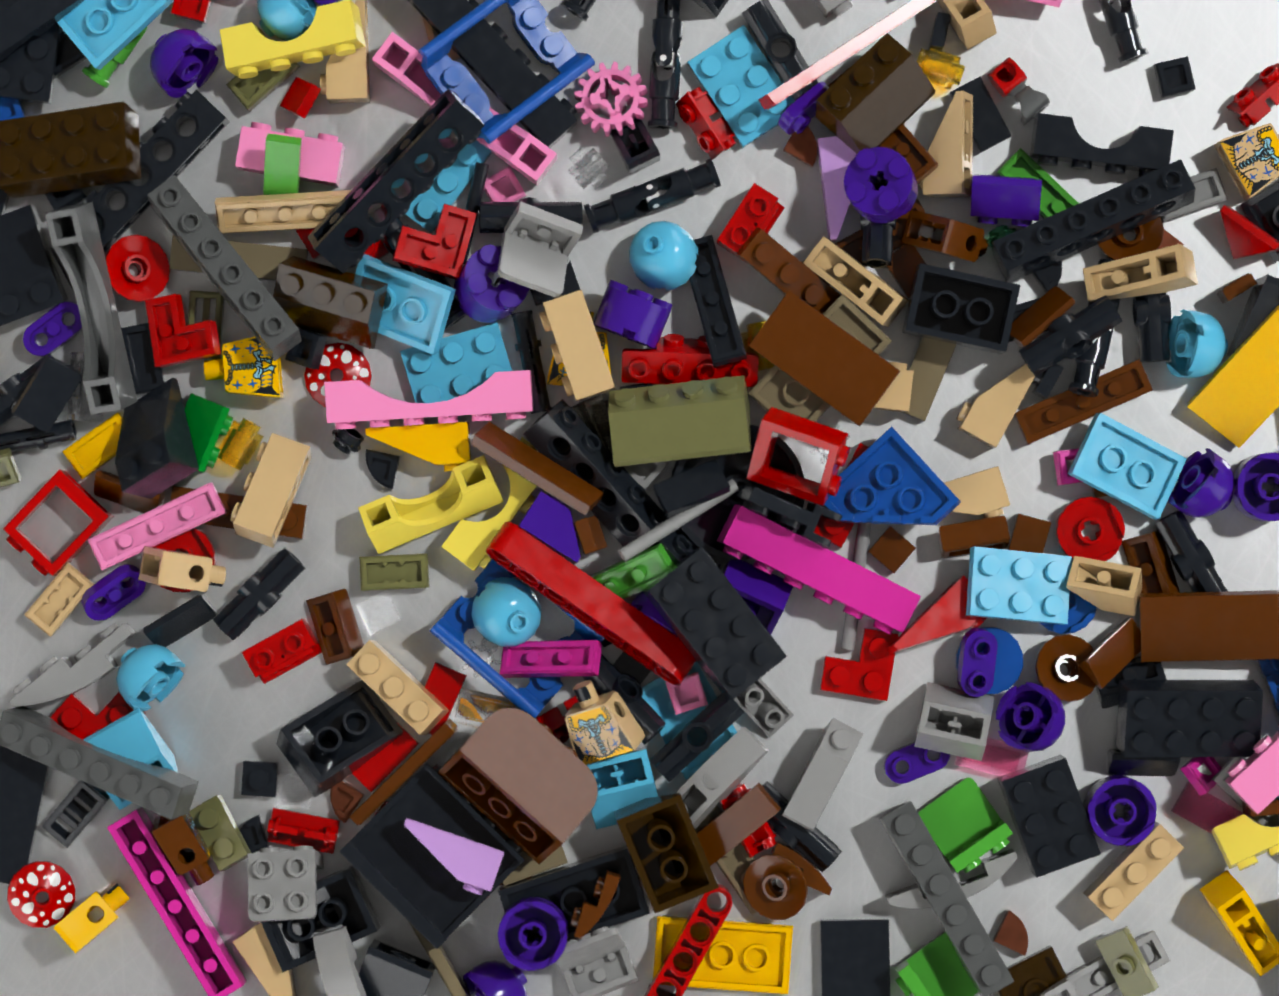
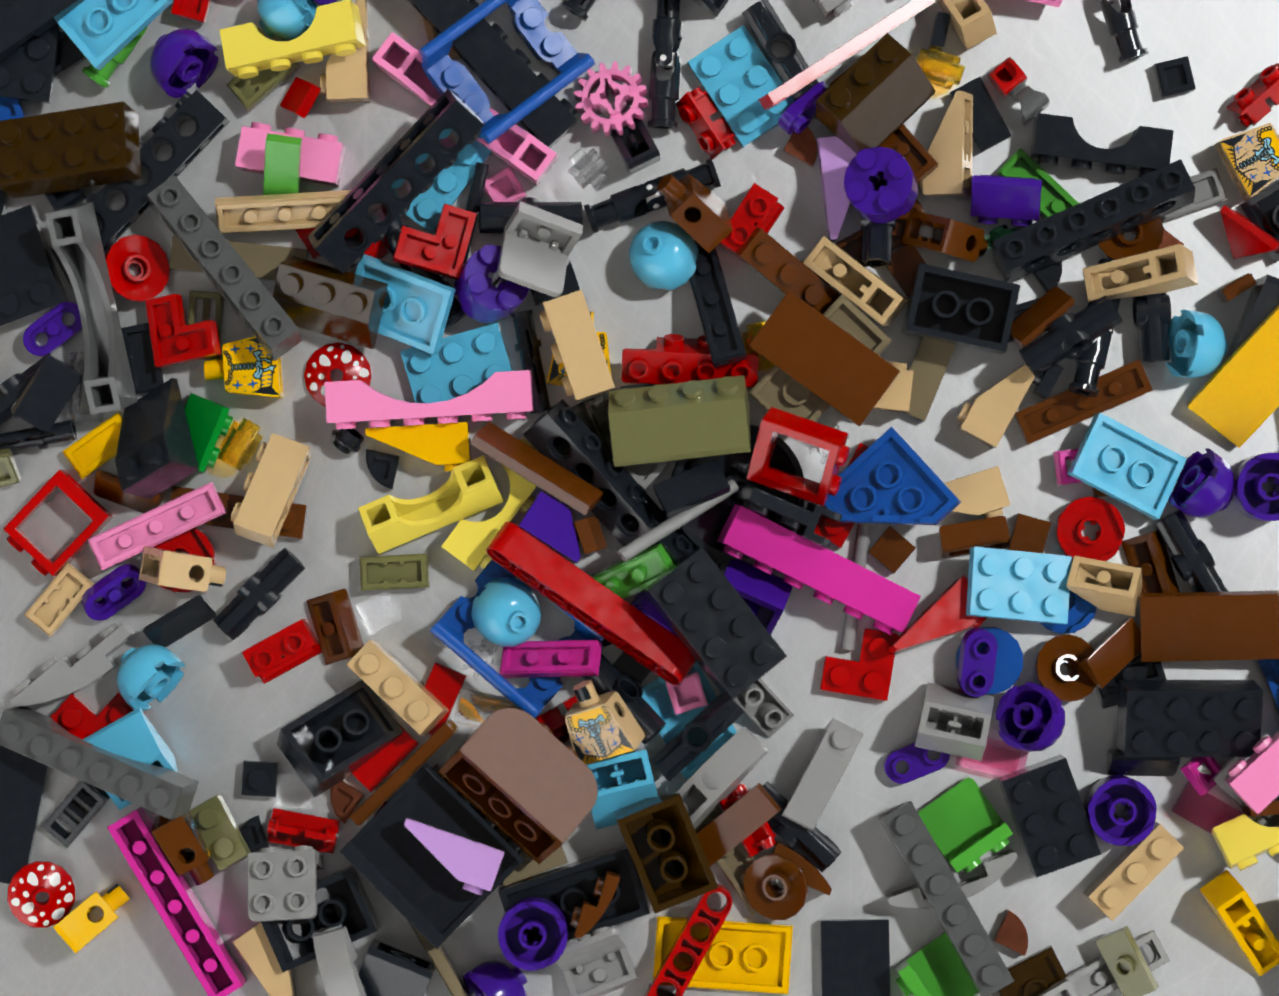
black plate [285,328,327,370] -> none
dark purple brick [593,280,673,349] -> none
none -> reddish brown torso [657,174,733,253]

